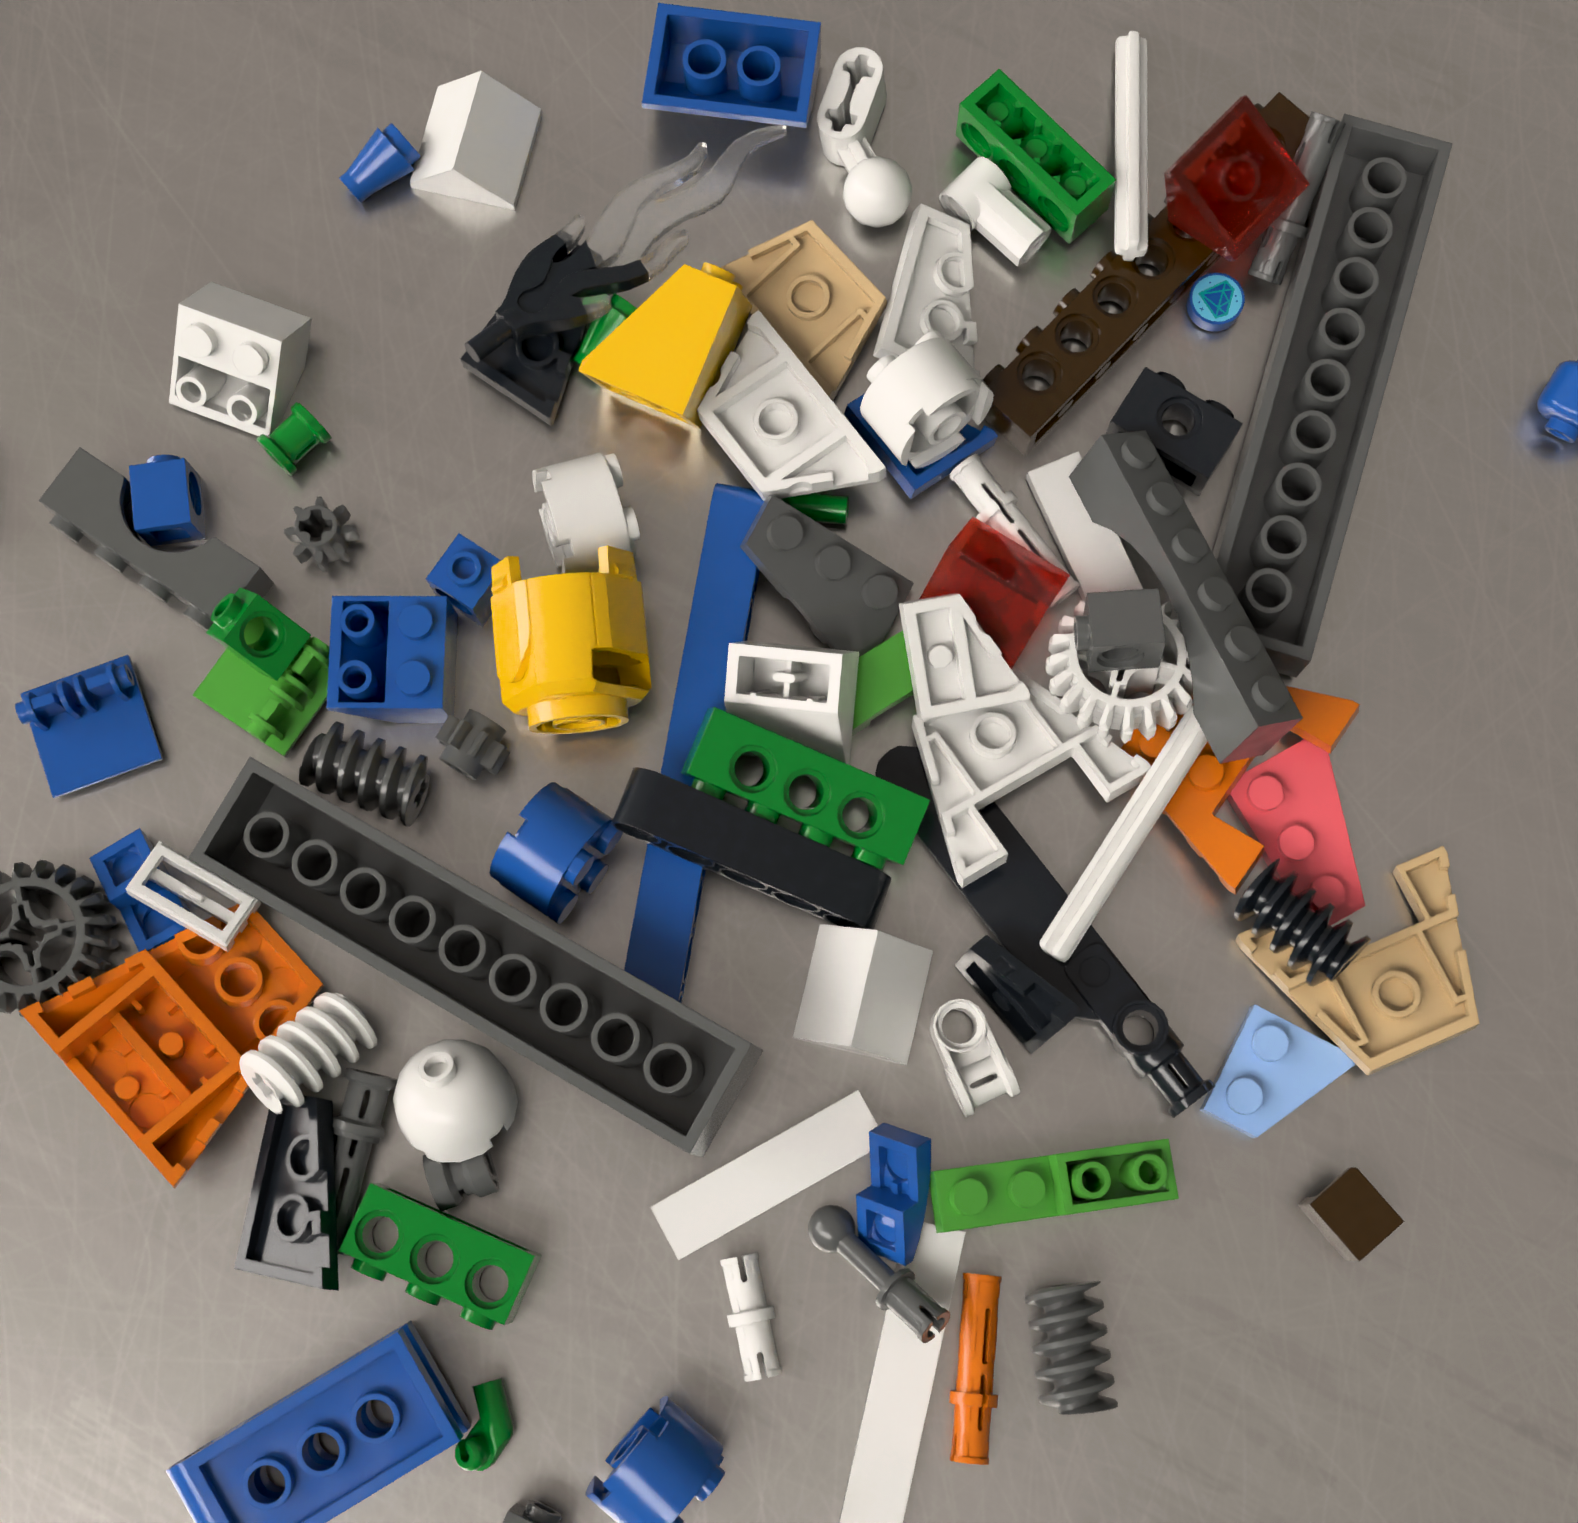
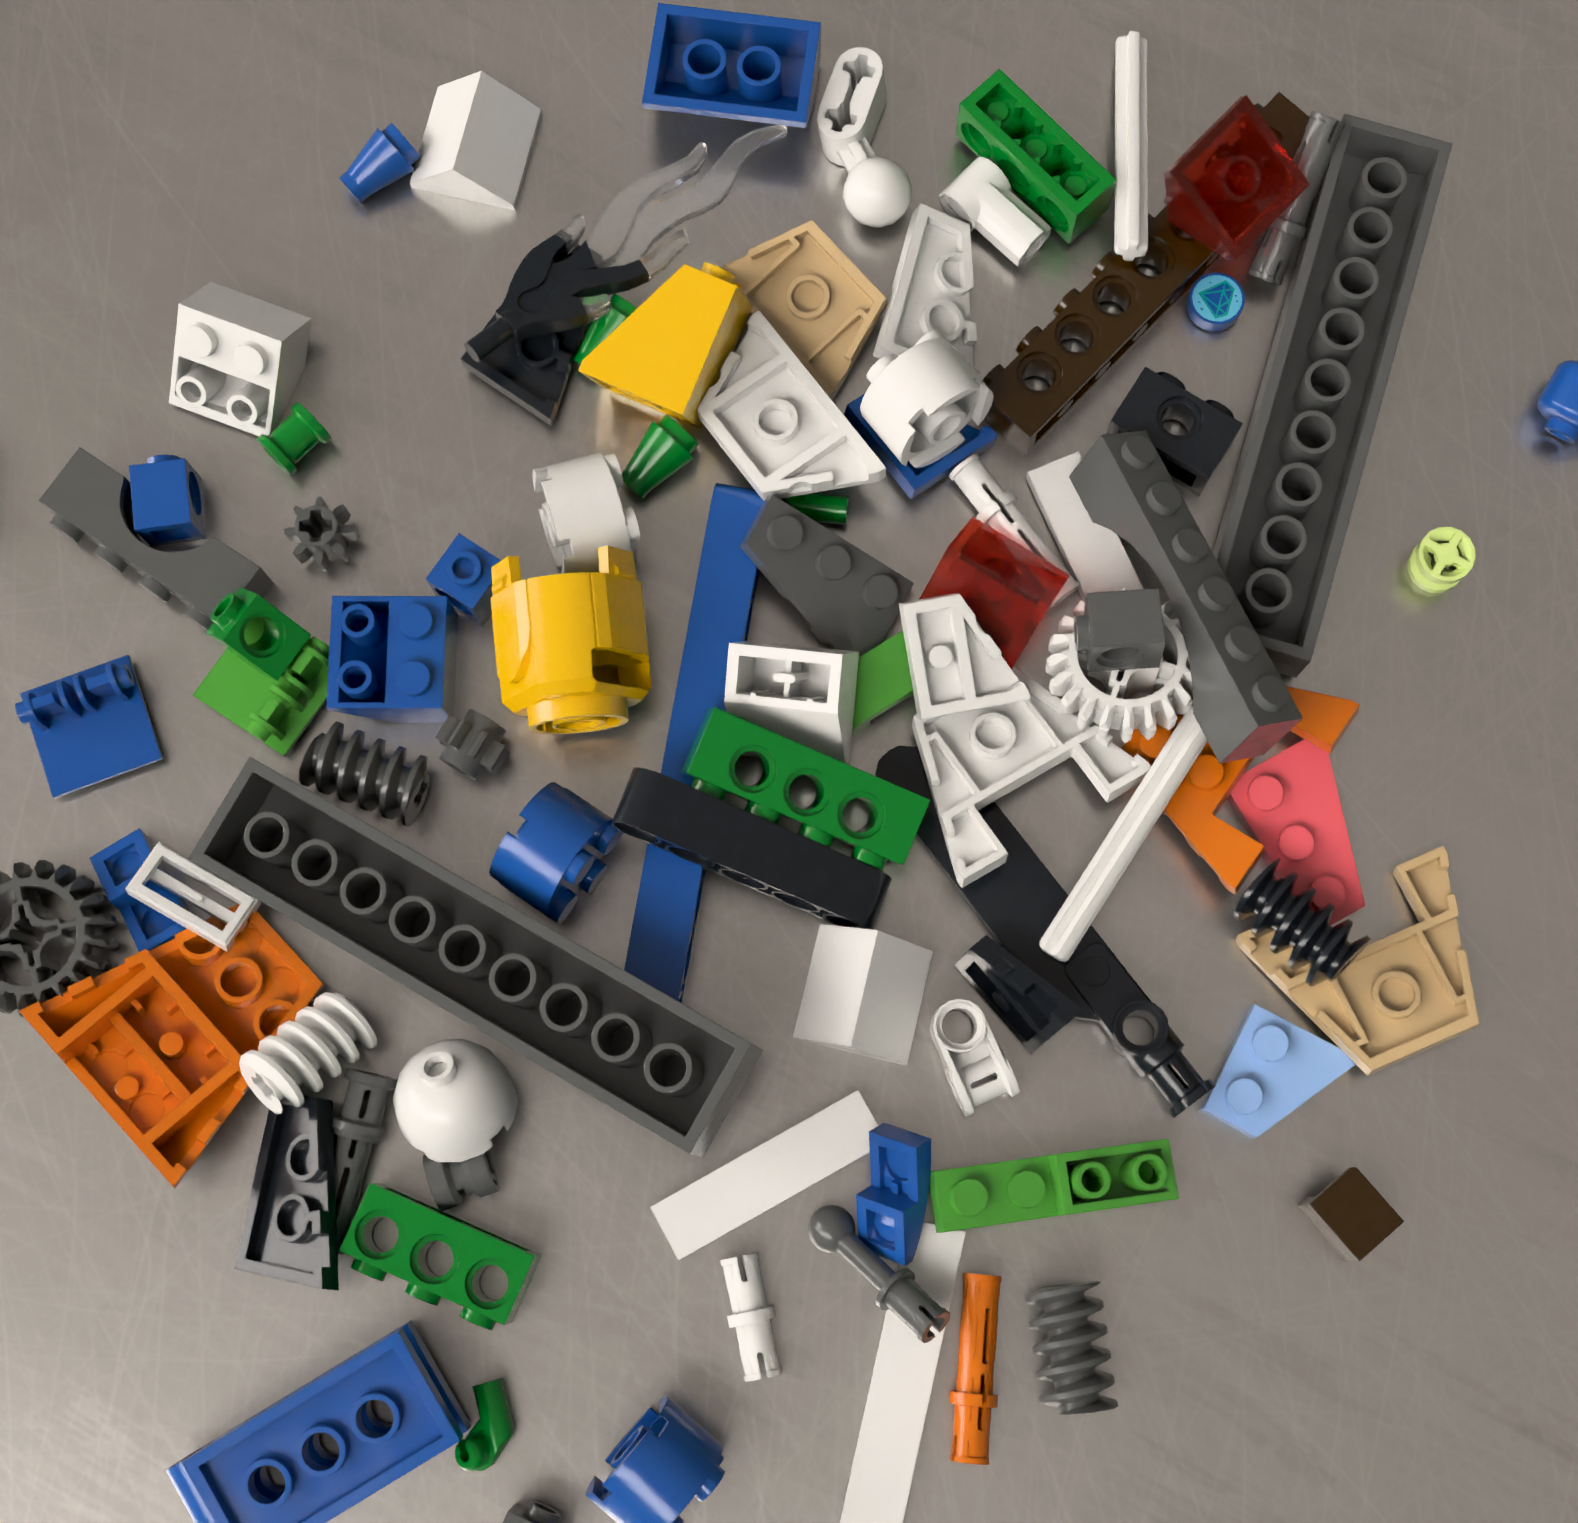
none -> green cone [622,414,699,499]
none -> yellowish green wheel [1407,527,1476,593]

